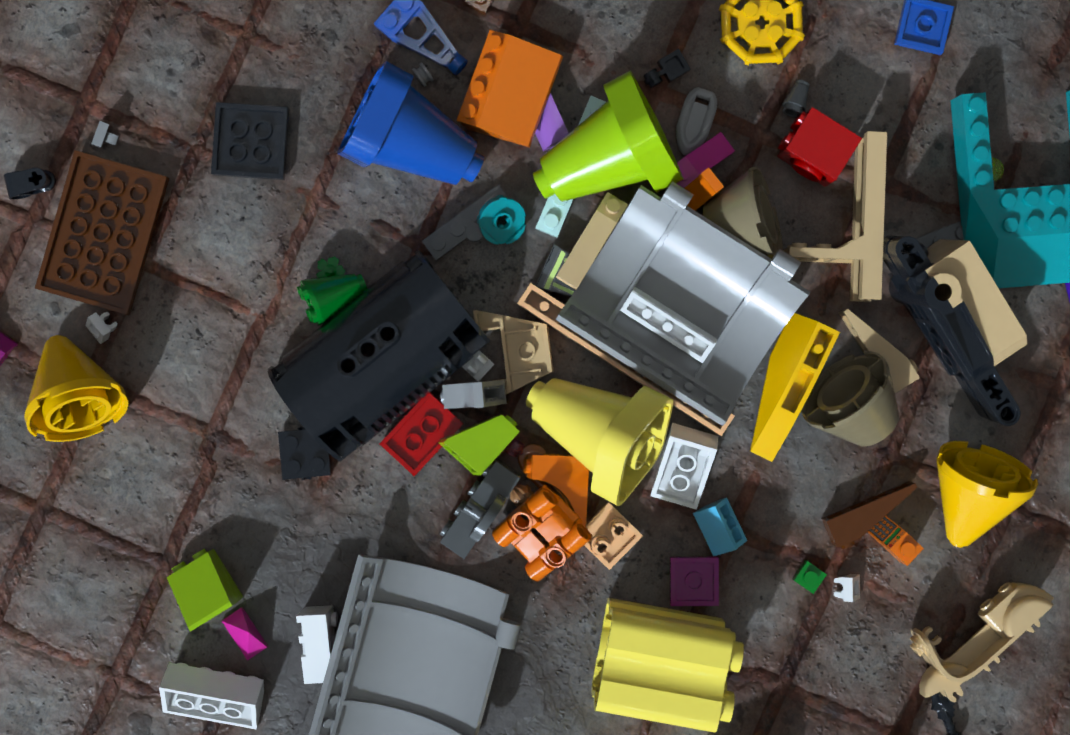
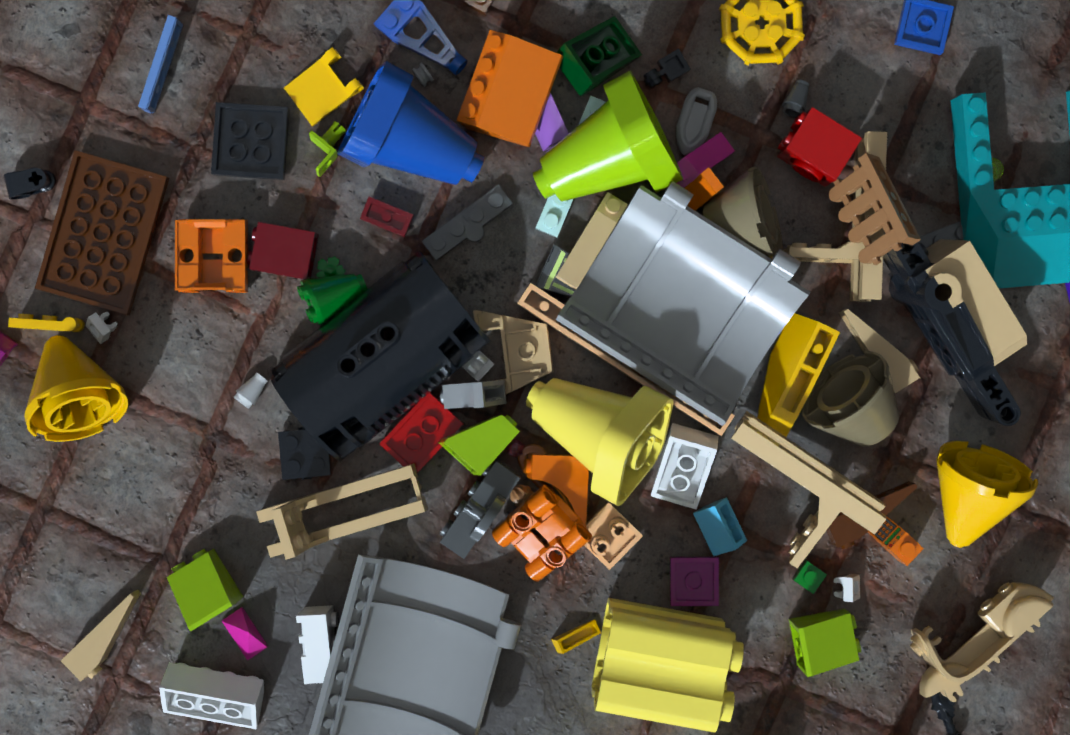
light grey tile [91,121,119,148] -> none
teal plate [476,195,526,245] -> none
white slope [620,287,717,363] -> none
none -> yellow plate [8,313,85,332]
none -> tan slope [61,590,141,682]
none -> medium blue tile [138,15,183,114]
none -> orange piece [175,219,249,293]
none -> white cone [234,372,268,409]
none -> dark red panel [247,222,319,280]
none -> tan piece [256,463,428,560]
none -> yellow flag [284,47,364,126]
none -> lime bracket [309,121,346,177]
none -> dark red plate [360,197,414,237]
none -> yellow piece [551,619,601,654]
none -> dark green slope [557,16,642,96]
none -> tan piece [731,411,887,568]
none -> lime slope [789,608,861,677]
none -> medium nougat fence [829,153,921,265]

